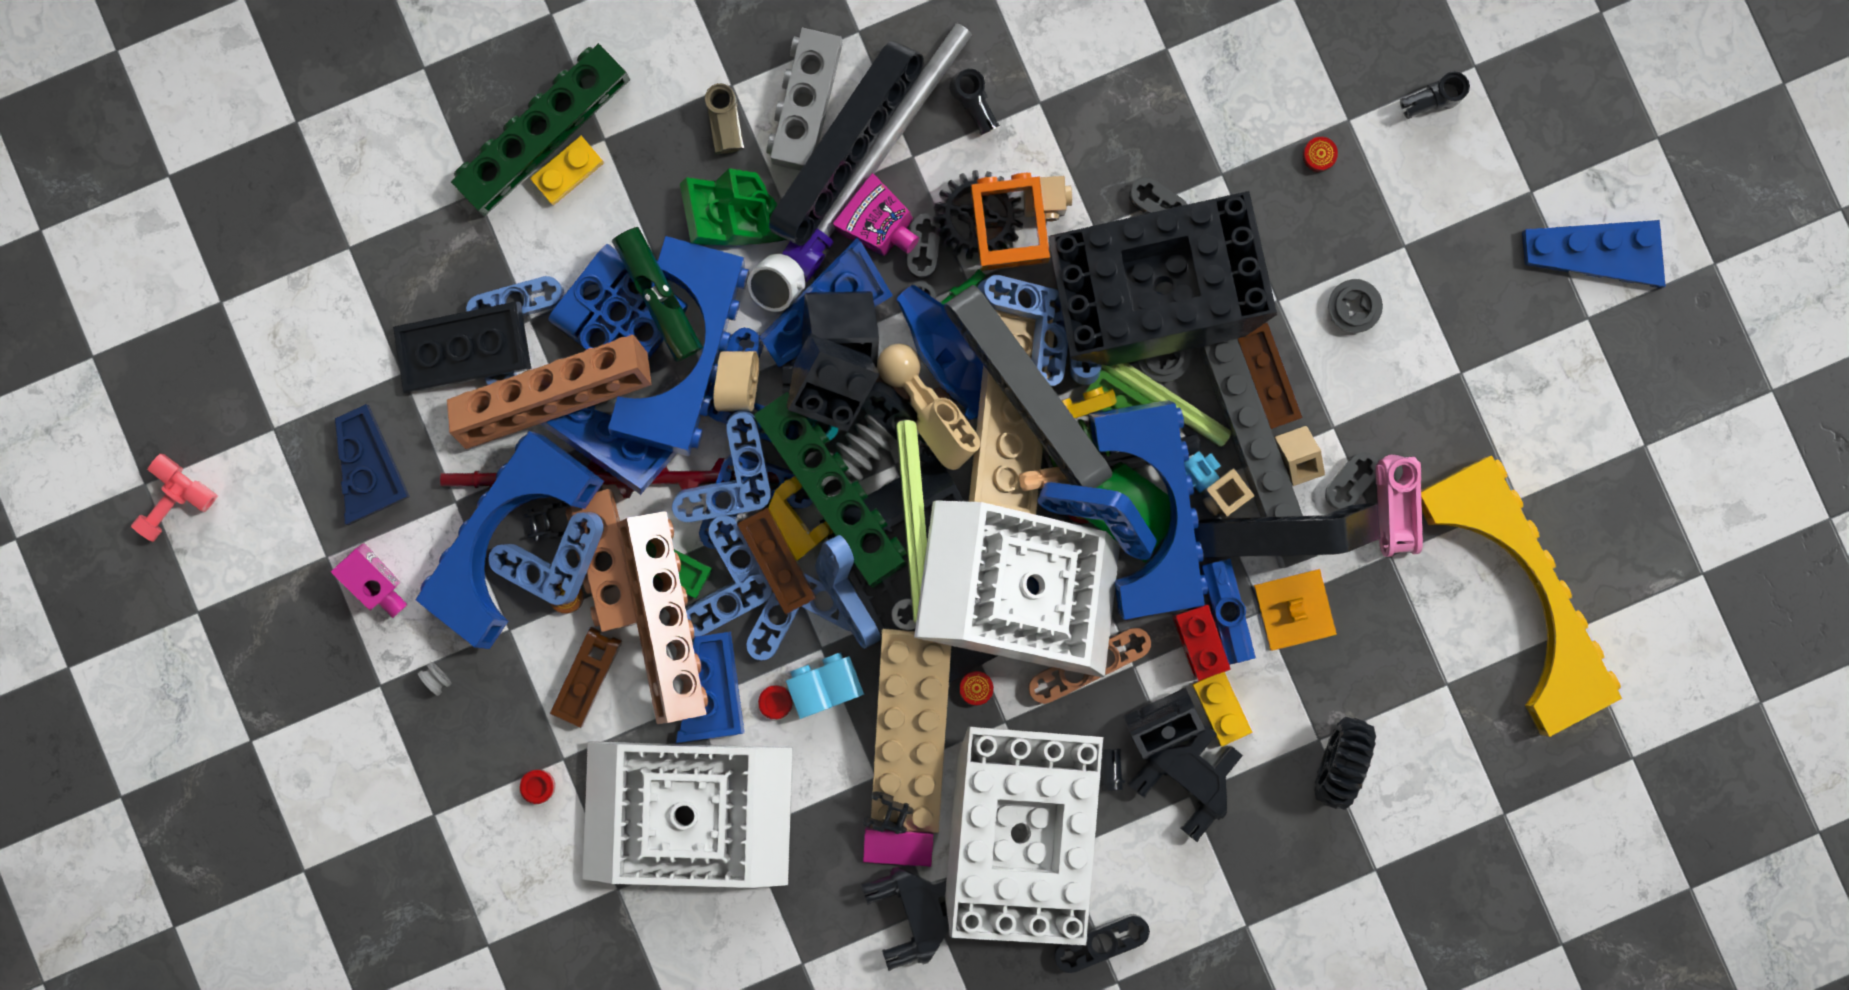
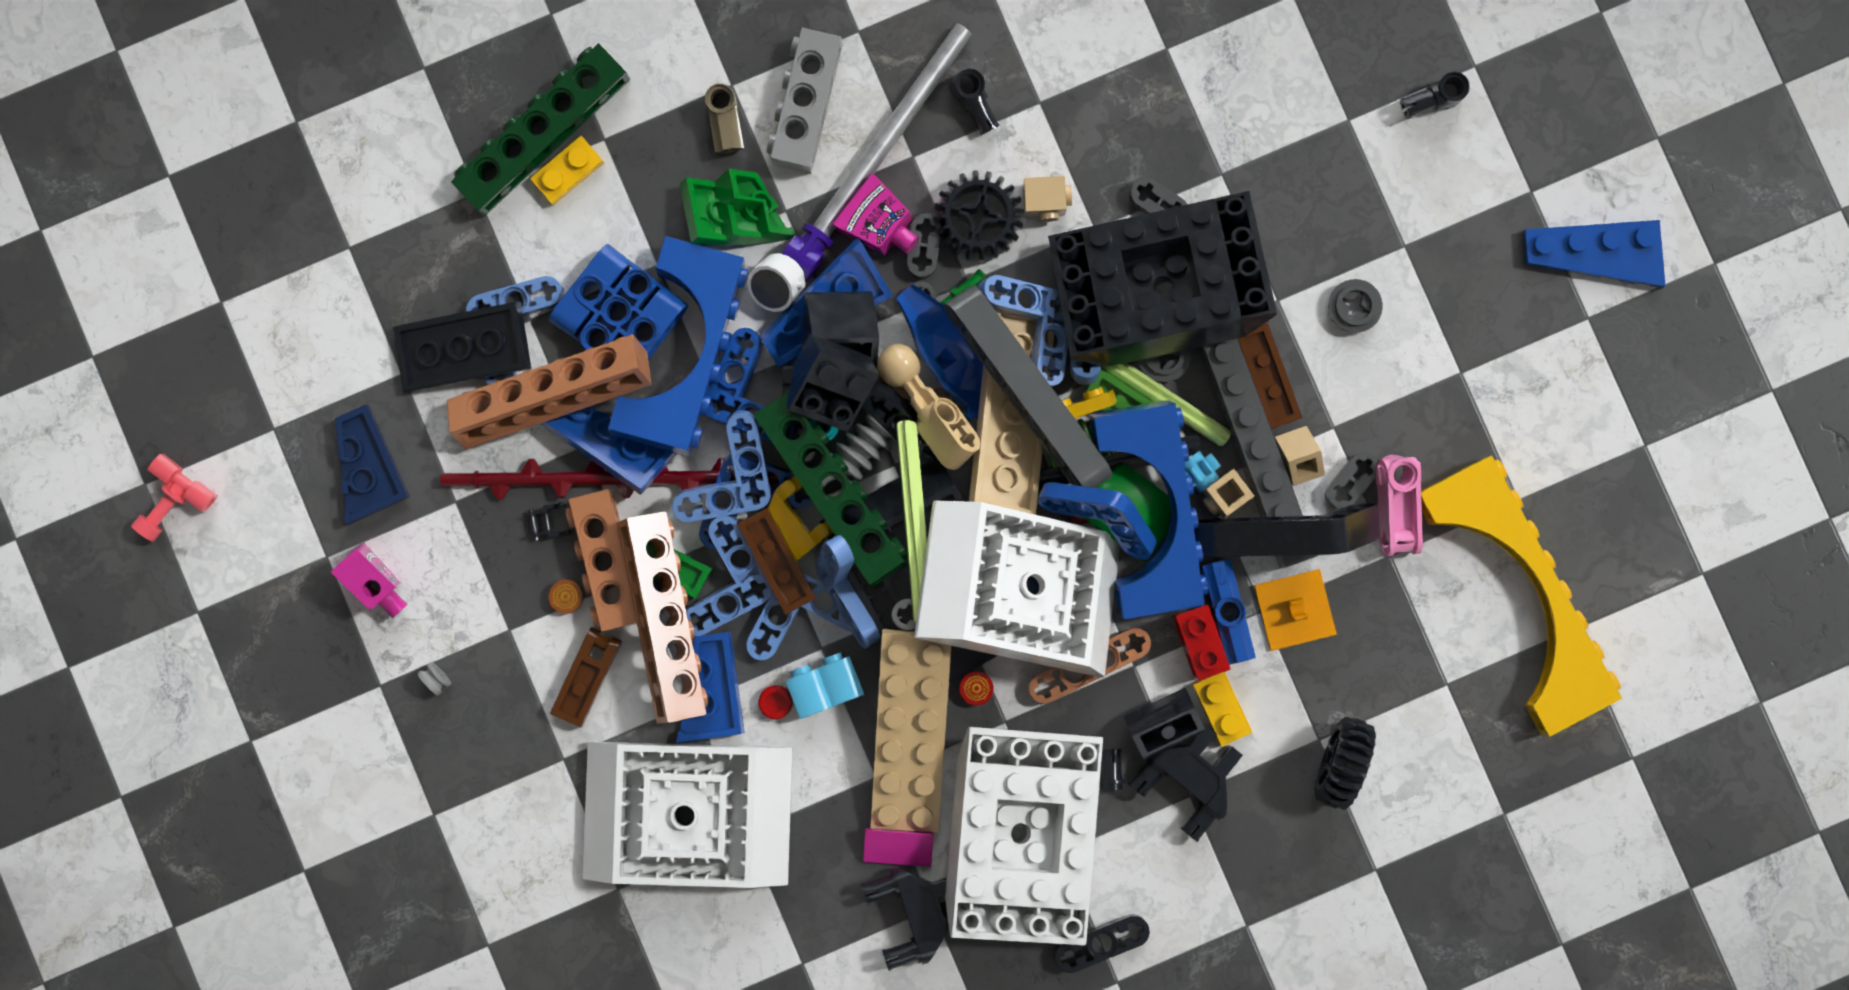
blue arch [415,431,604,649] -> none
medium blue beam [489,512,603,605] -> none
red tile [520,769,555,804] -> none
dark green piece [611,227,703,362] -> none
tan beam [714,351,759,411] -> none
black beam [769,41,924,246] -> none
black piece [862,791,914,834] -> none
orange window [971,172,1050,271] -> none
light nougat axle [1019,467,1070,491] -> none
red tile [1303,137,1338,172] -> none

